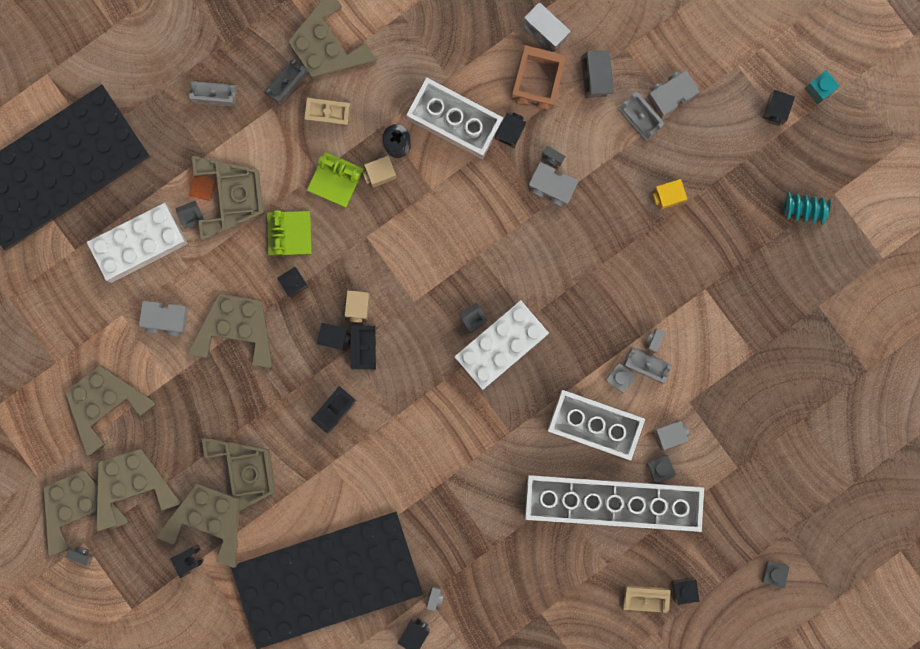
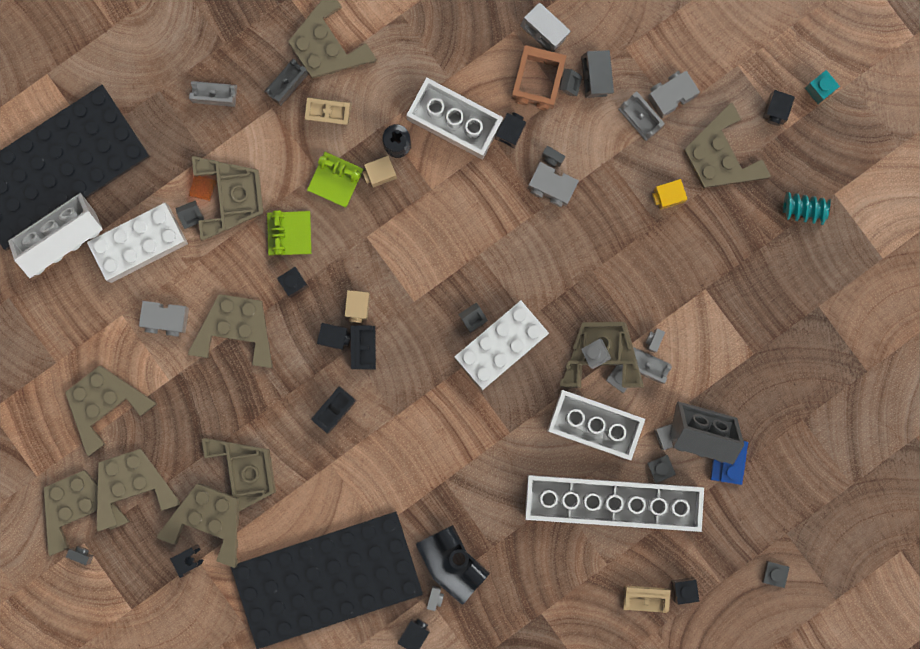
none -> white brick [8,193,103,278]
none -> black panel [416,525,490,605]
none -> dark grey plate [560,69,582,96]
none -> dark tan wing [560,322,643,388]
none -> light grey plate [581,339,611,369]
none -> dark grey slope [670,401,744,464]
none -> dark tan wing [684,102,771,188]
none -> blue plate [710,441,748,485]

